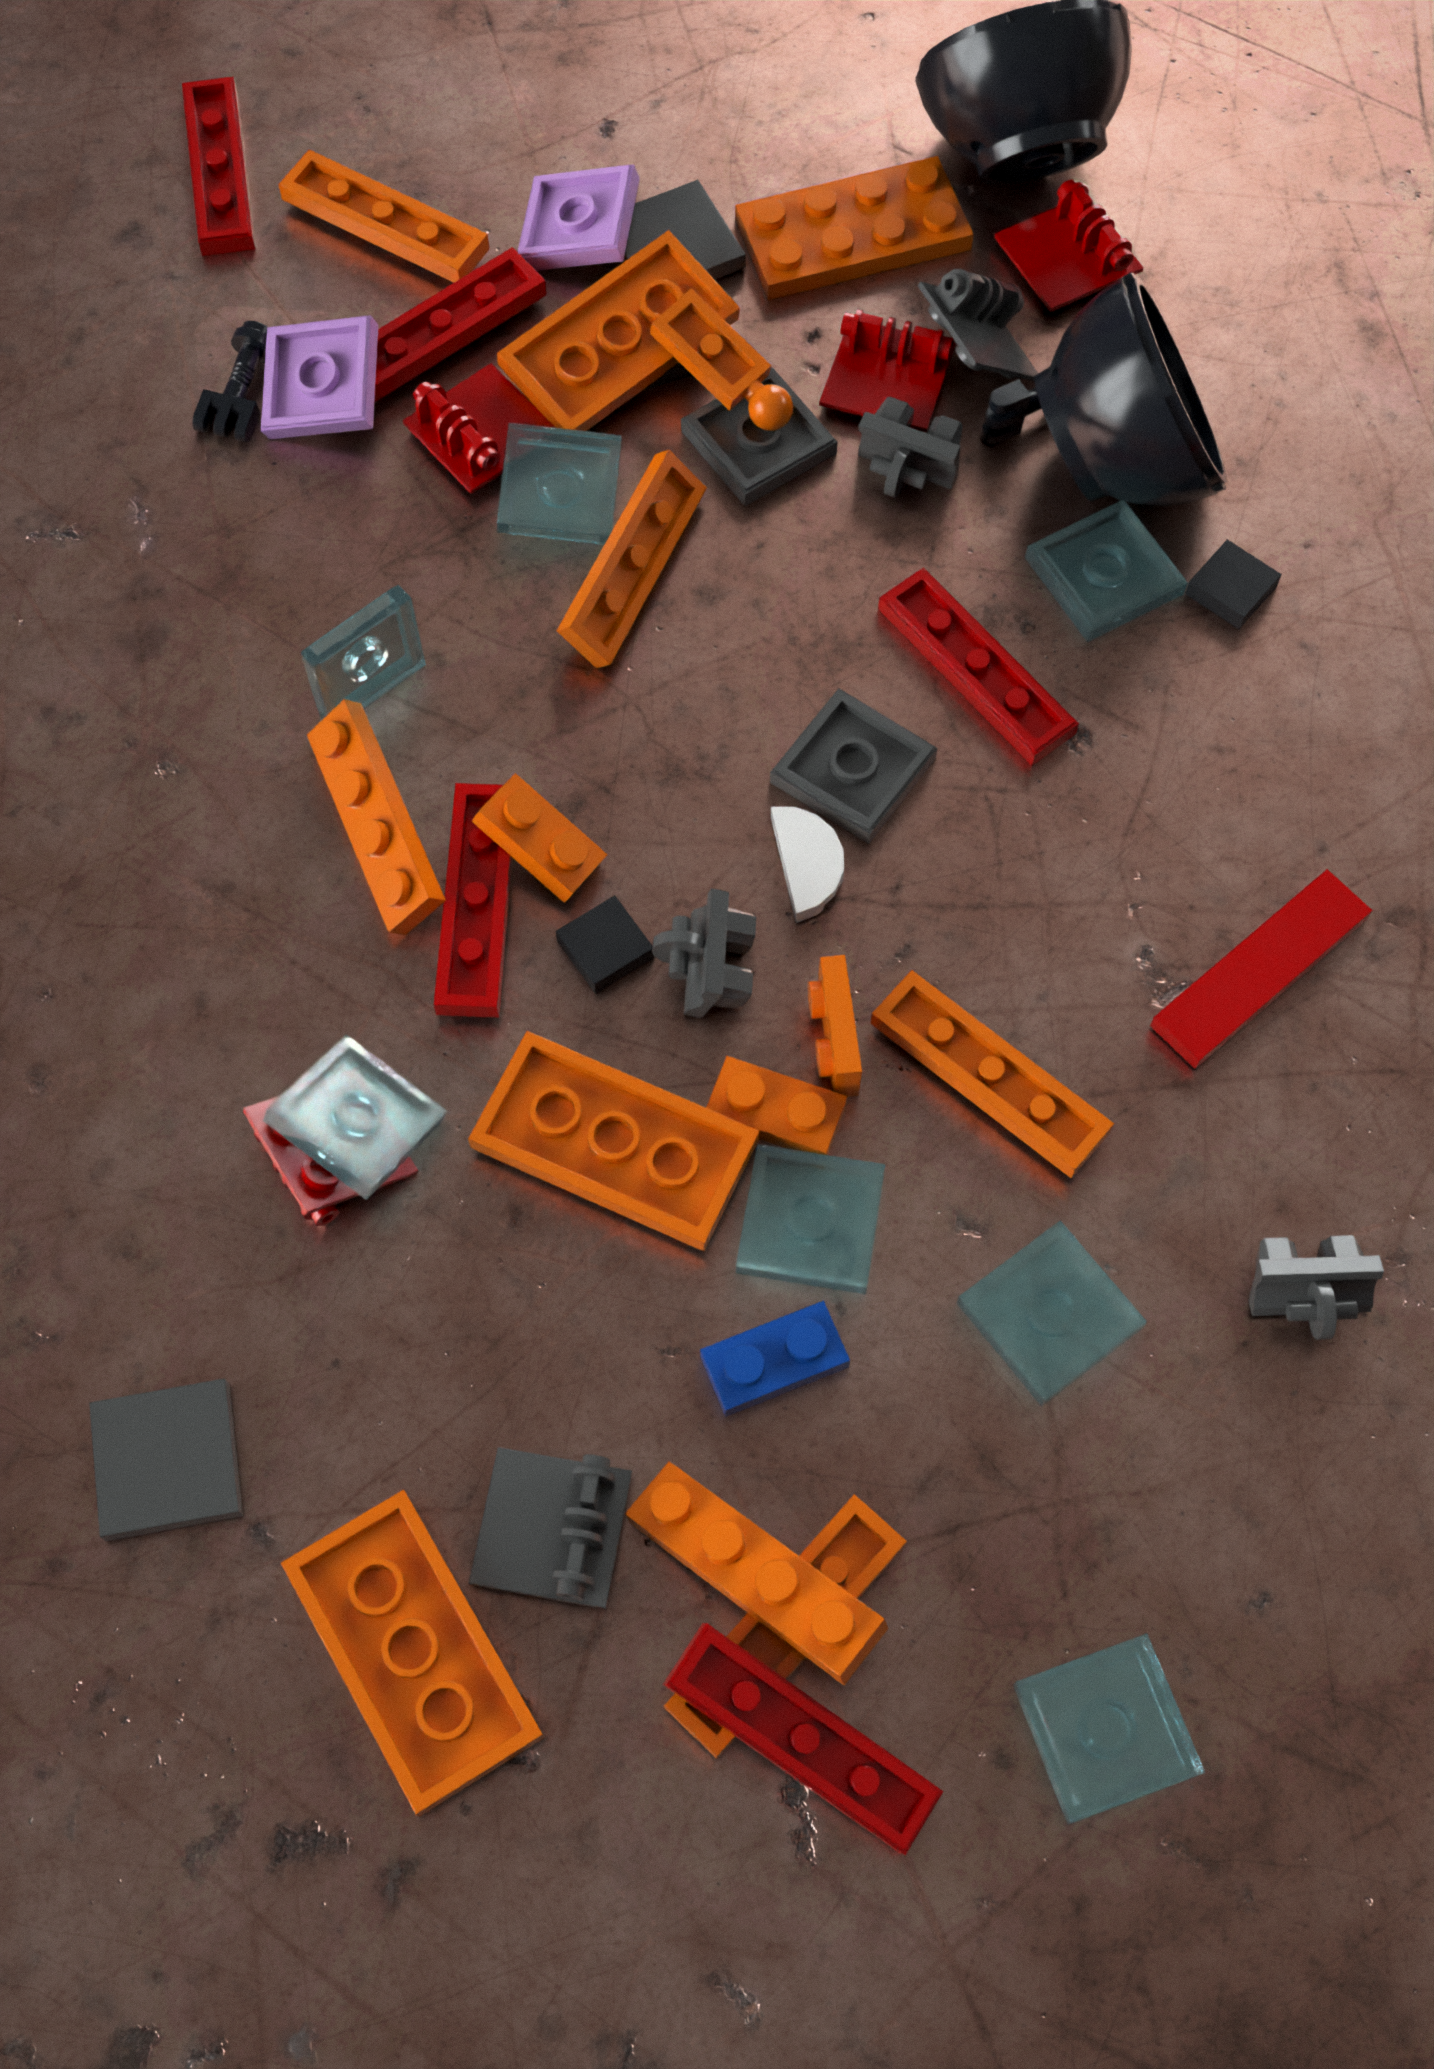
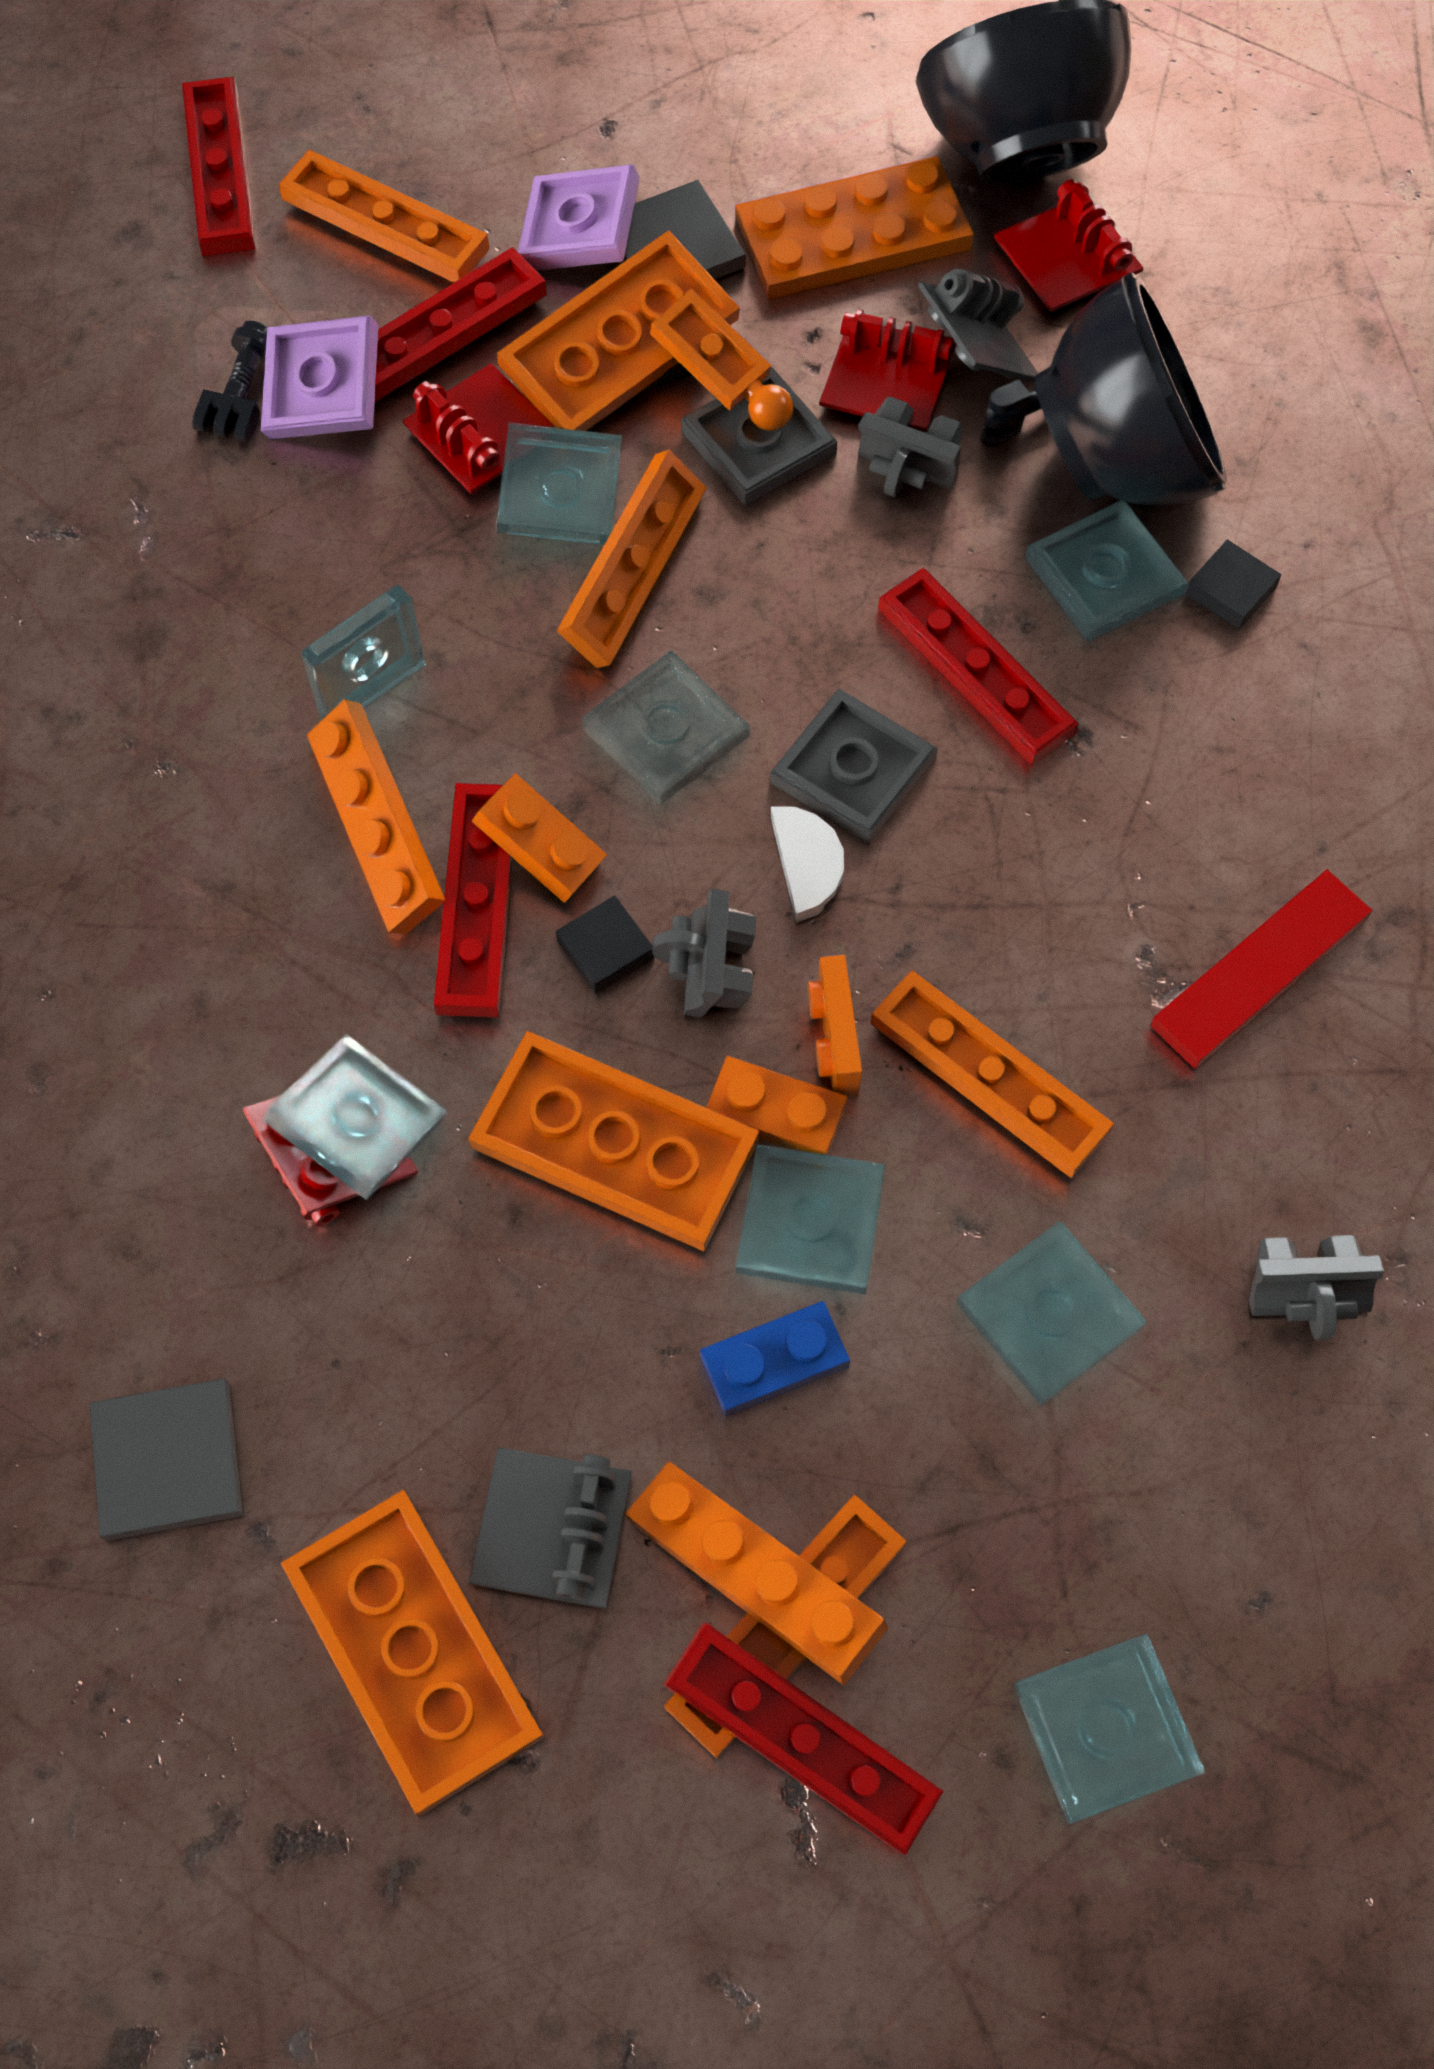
none -> clear light blue tile [581,650,750,806]

